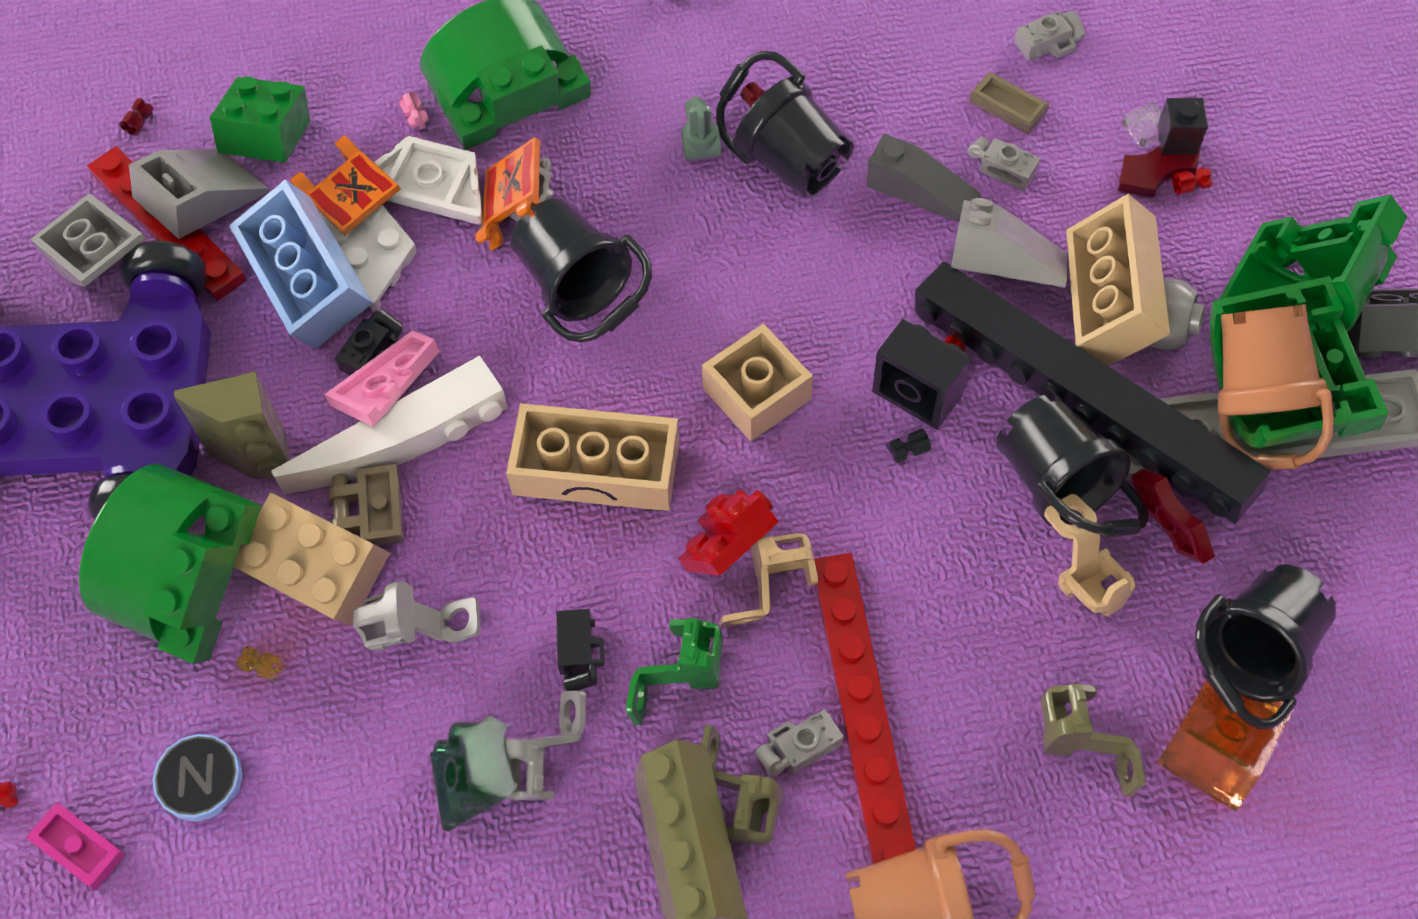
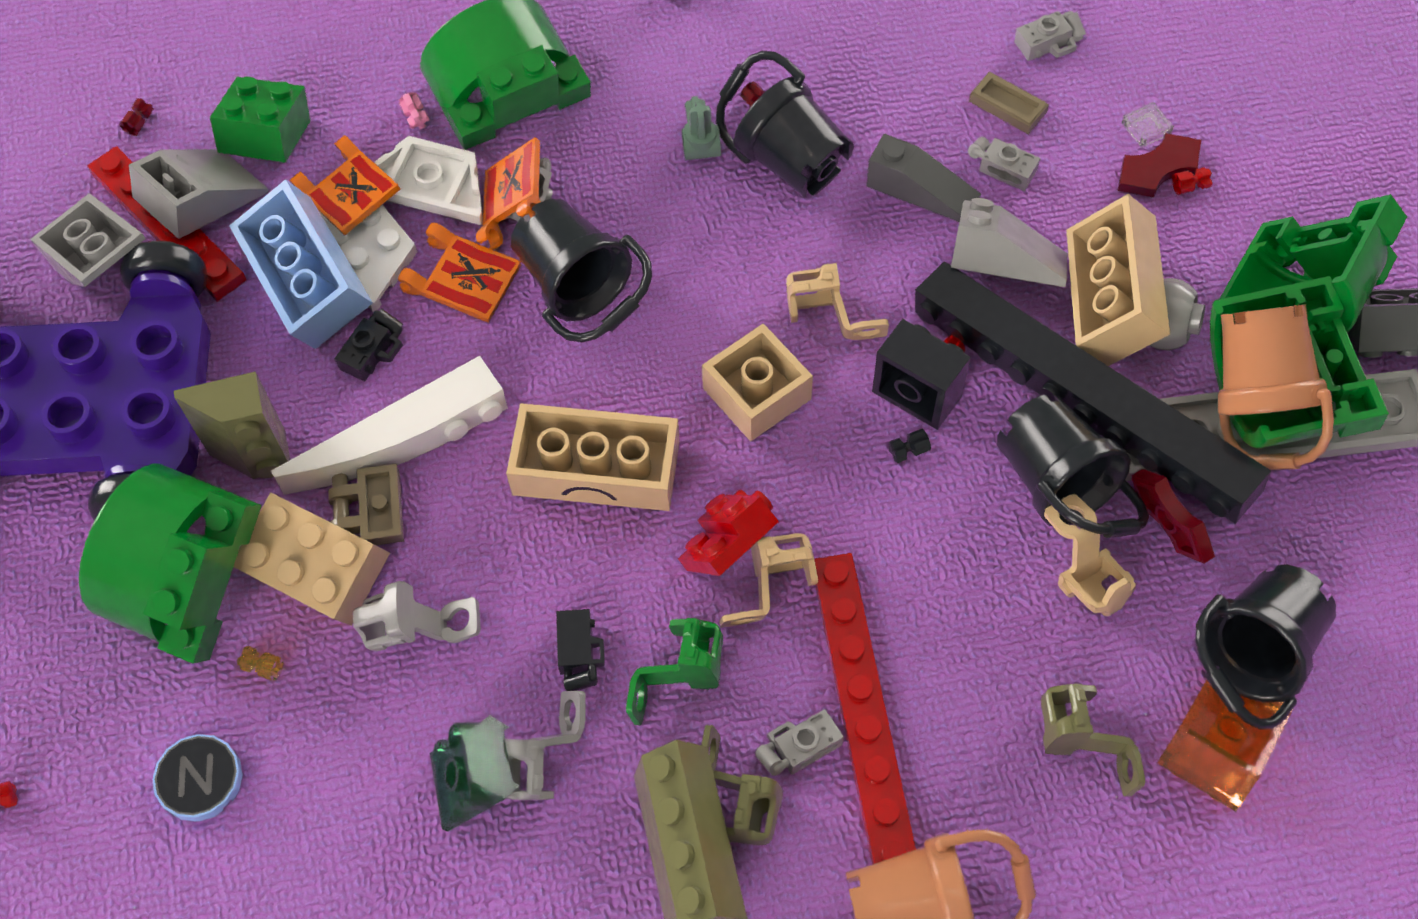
dark pink plate [26,802,126,891] -> none
bright pink wing [324,331,440,427] -> none
black brick [1157,98,1208,155] -> none
none -> orange flag [398,222,521,323]
none -> tan piece [786,263,889,340]

